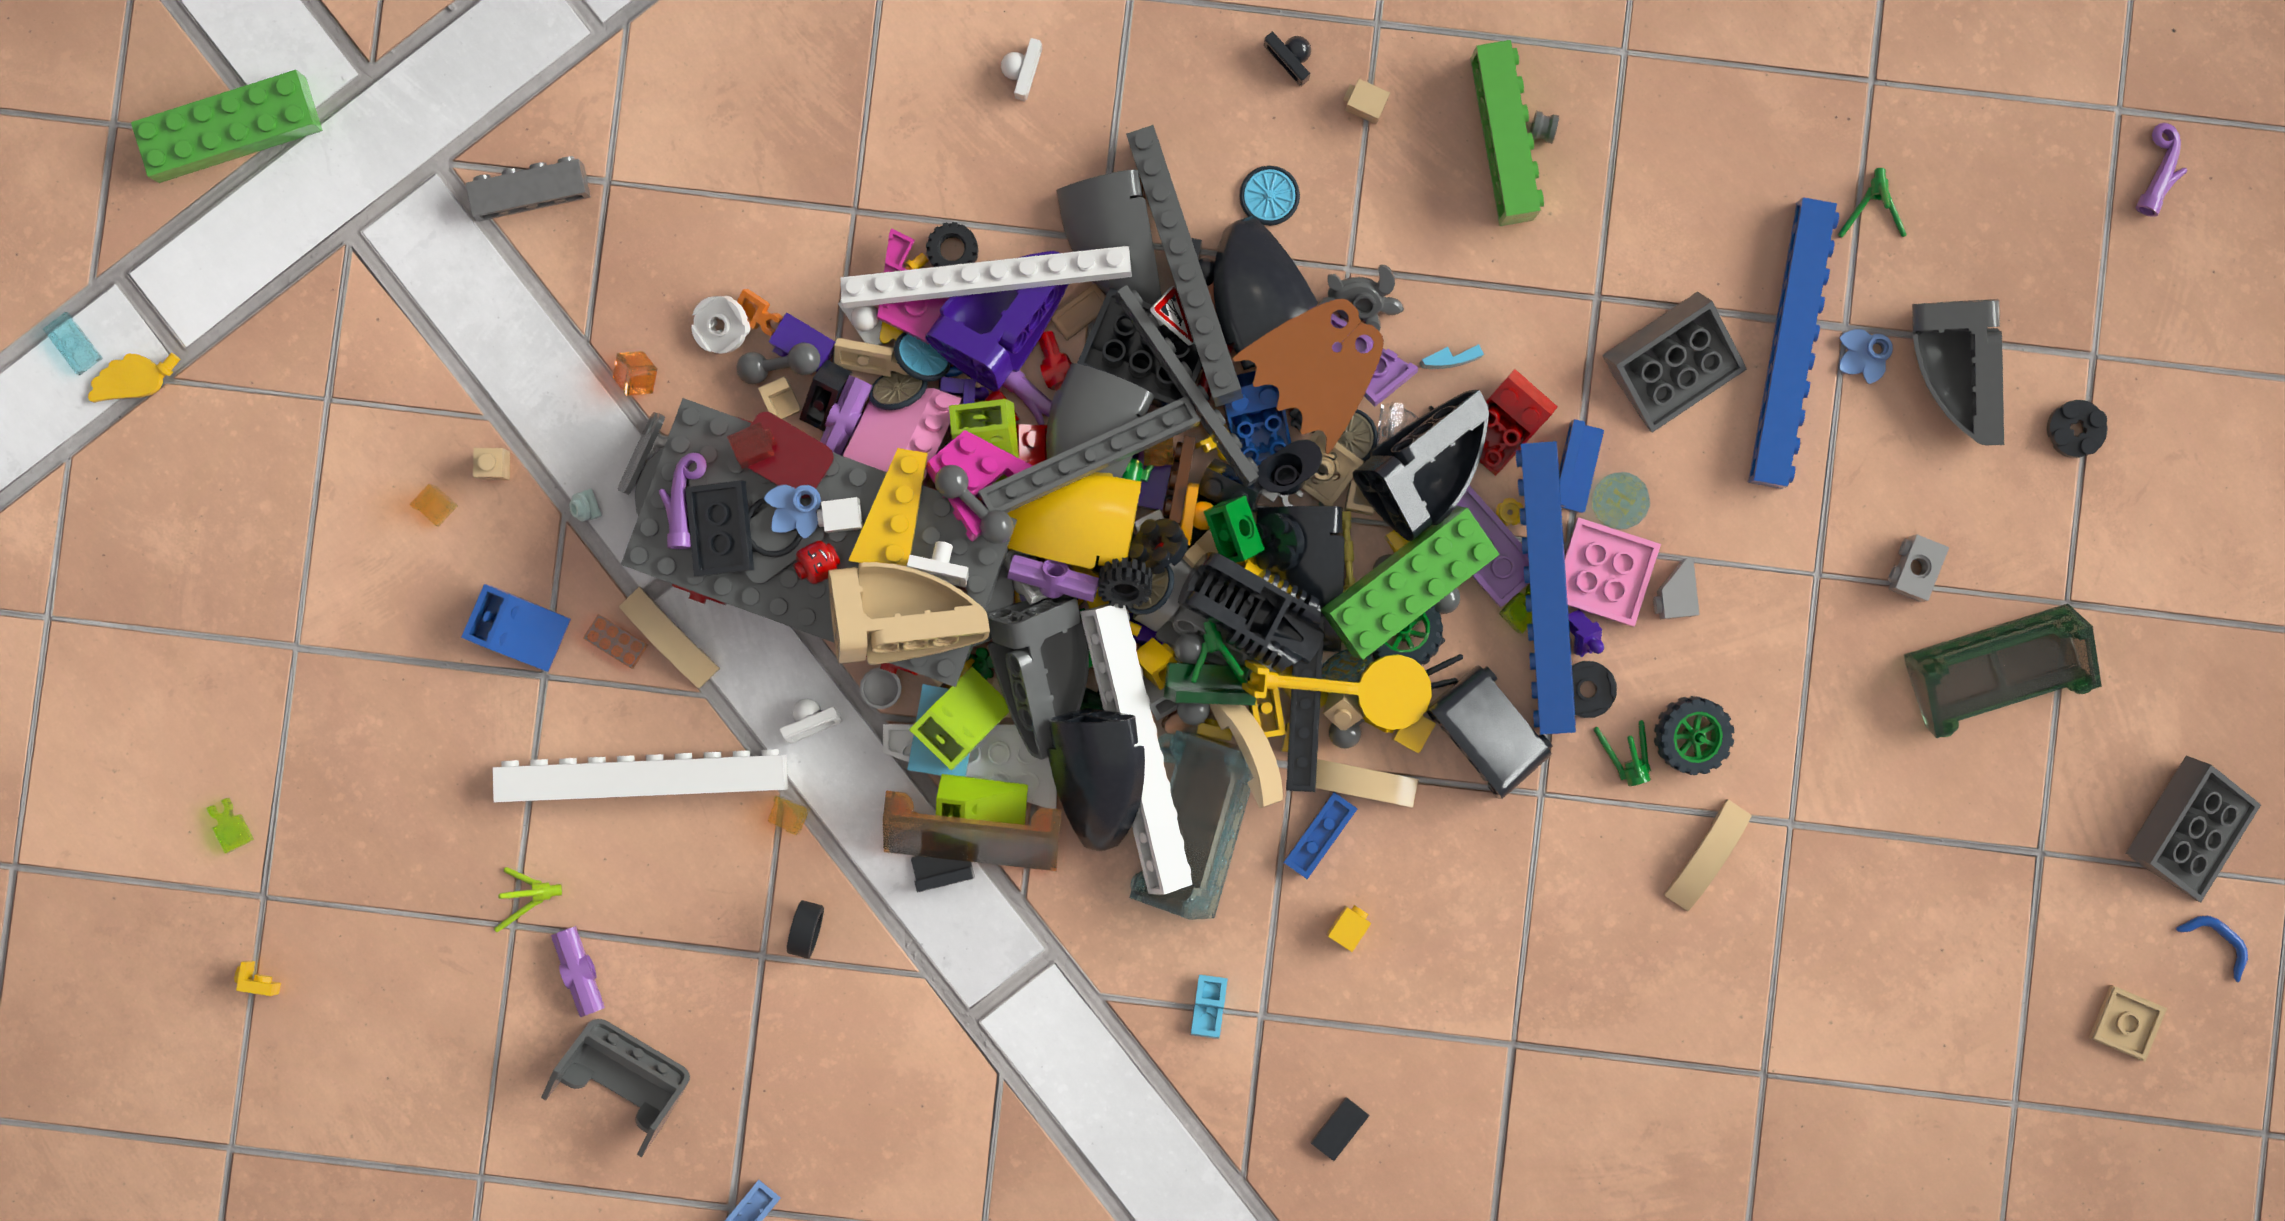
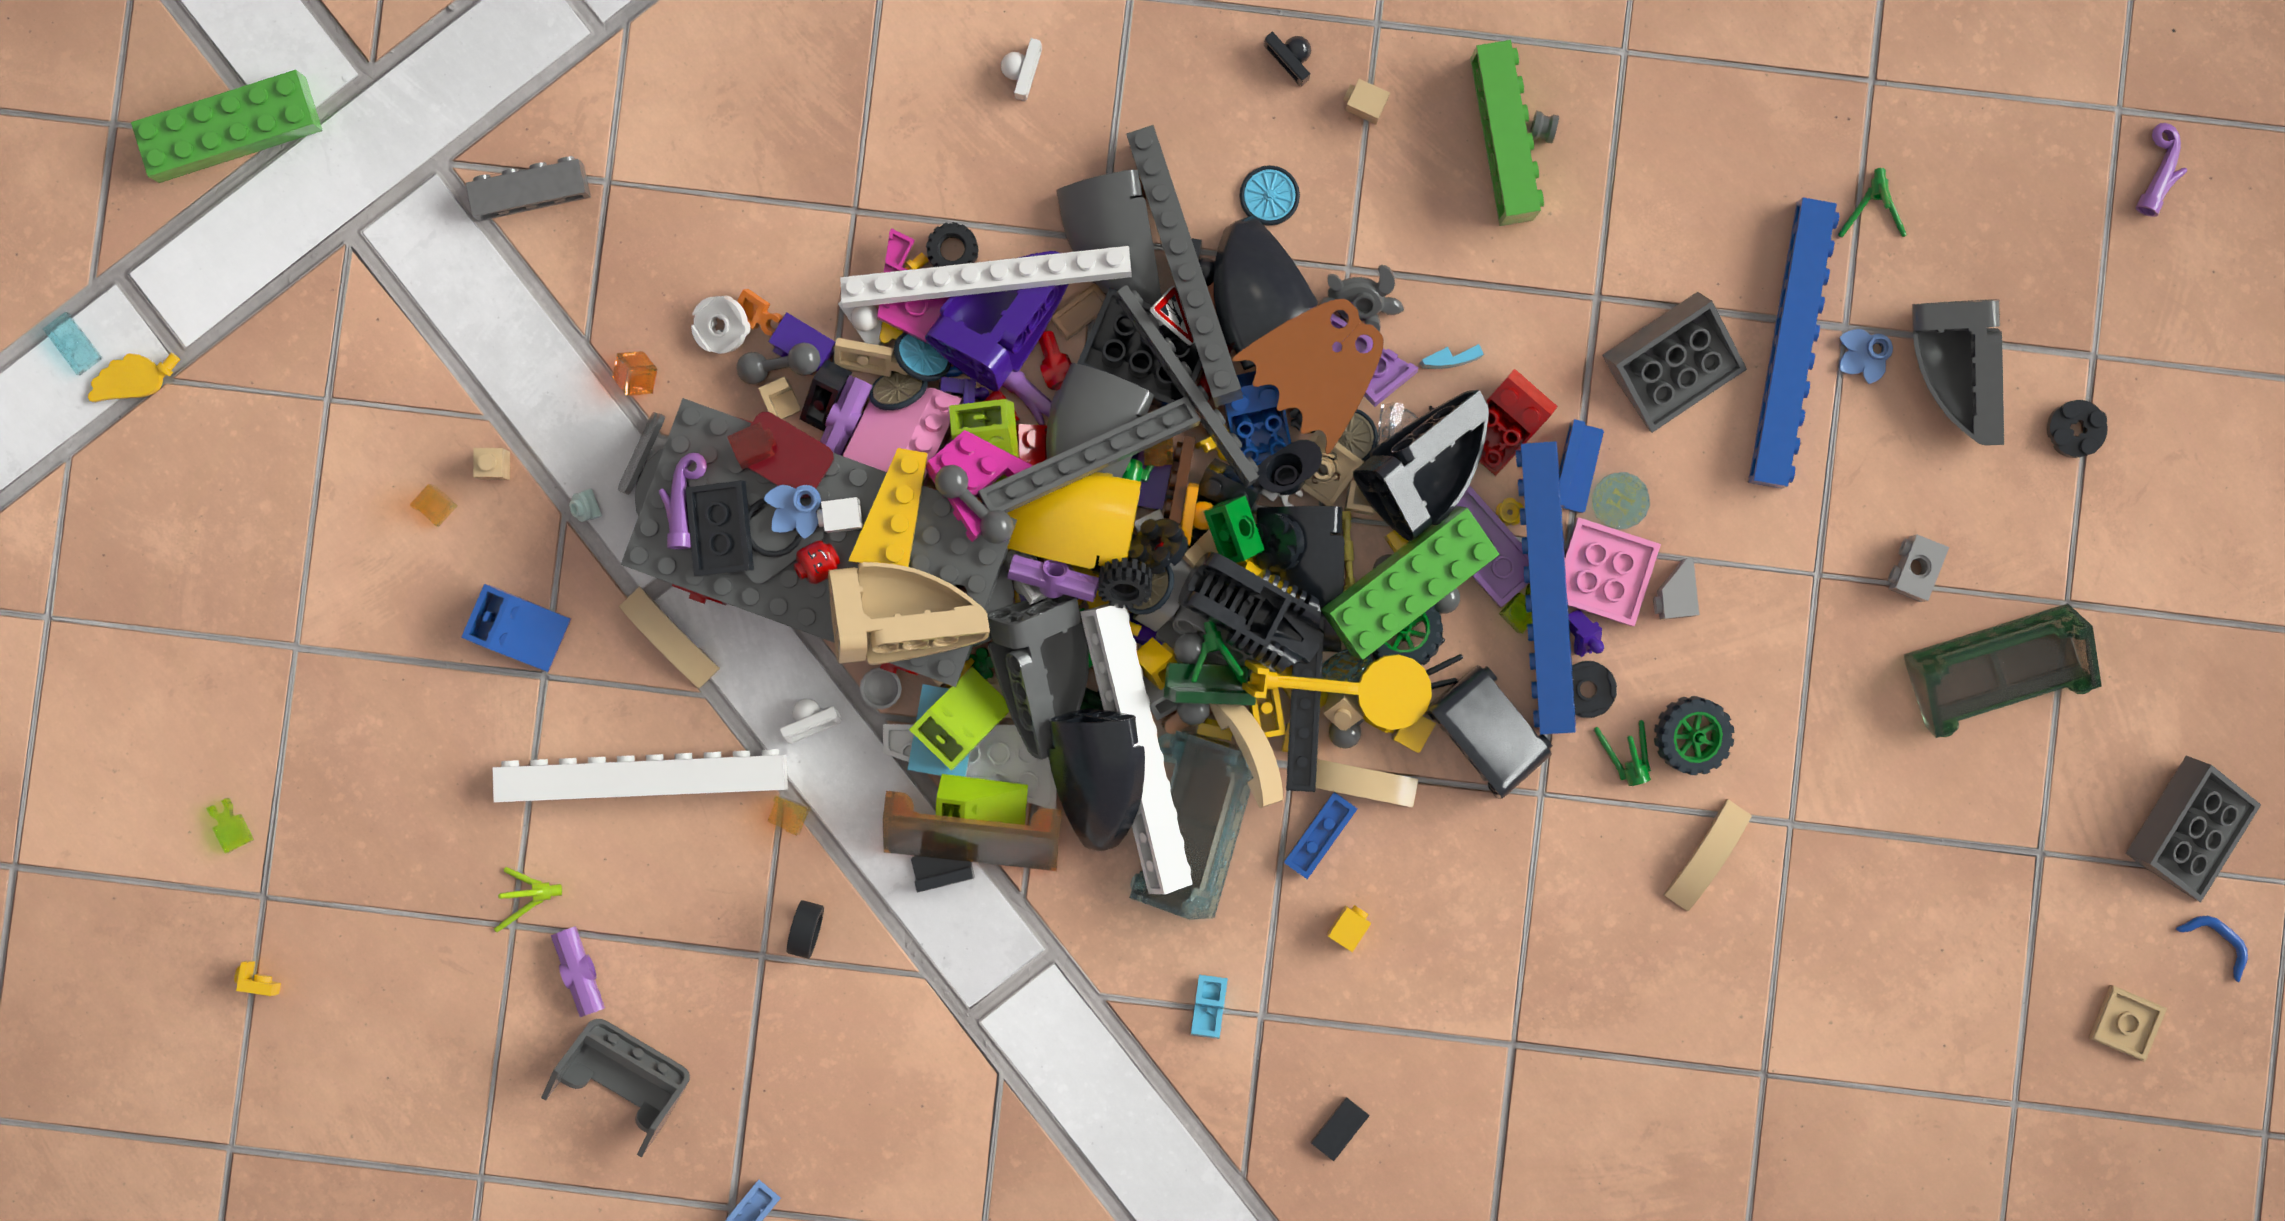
clear orange tile [583,614,648,669] -> none
white tile [907,541,969,587] -> none

